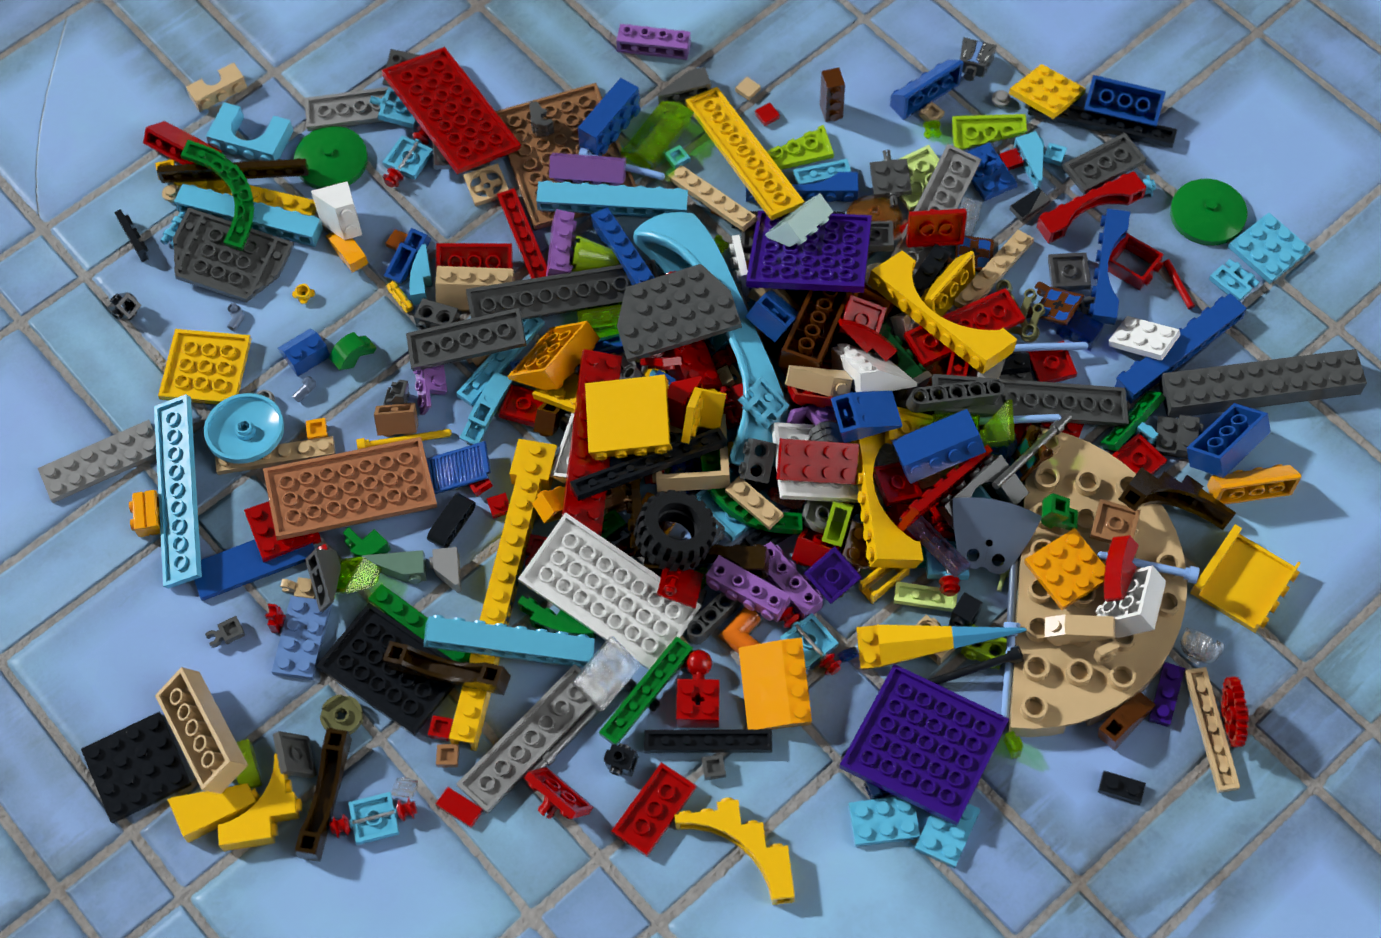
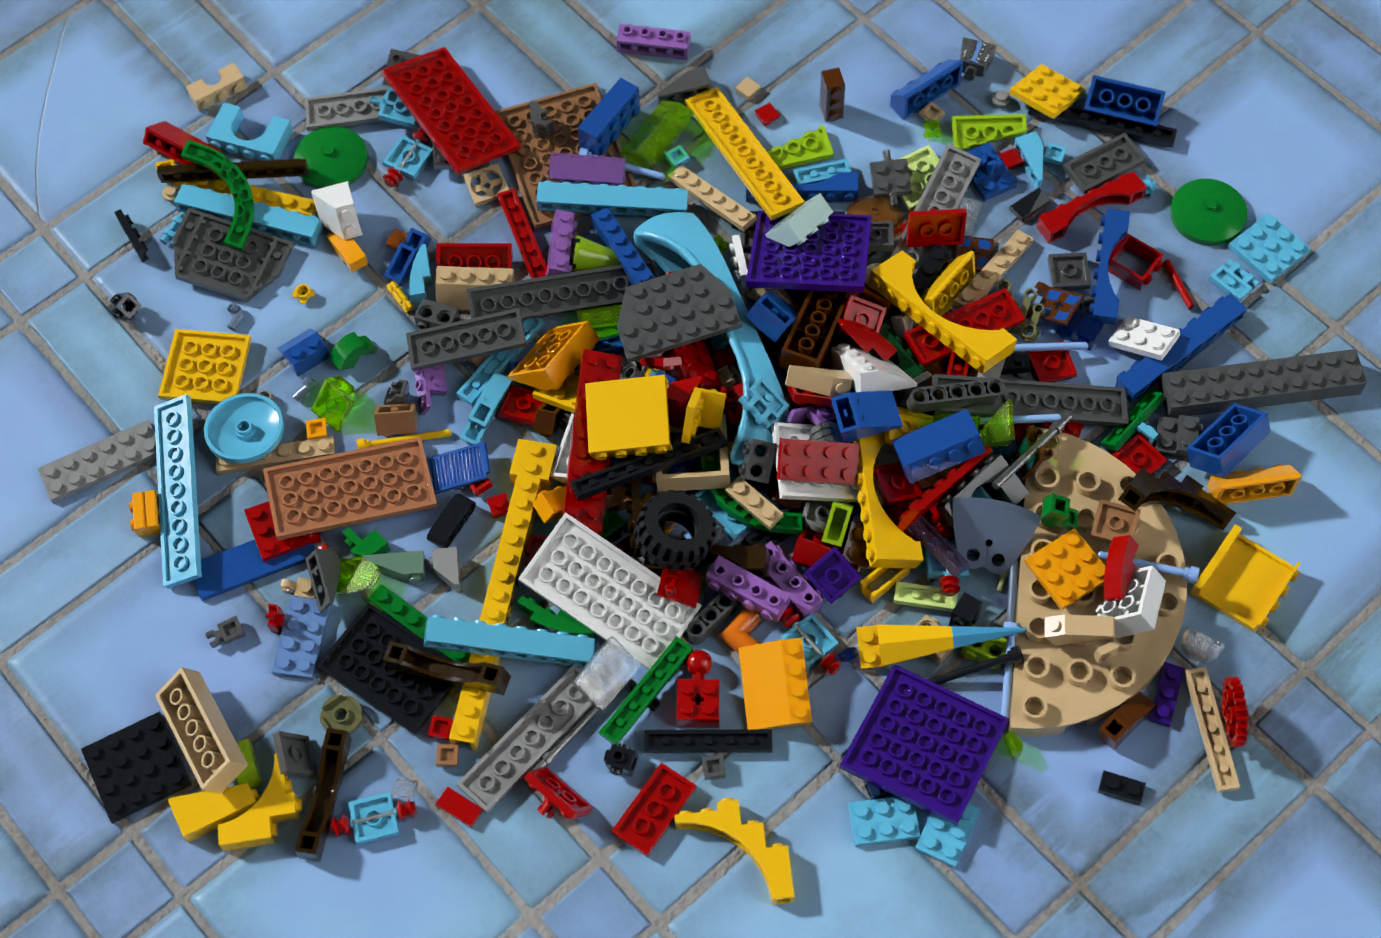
none -> clear neon green slope [311,376,355,432]

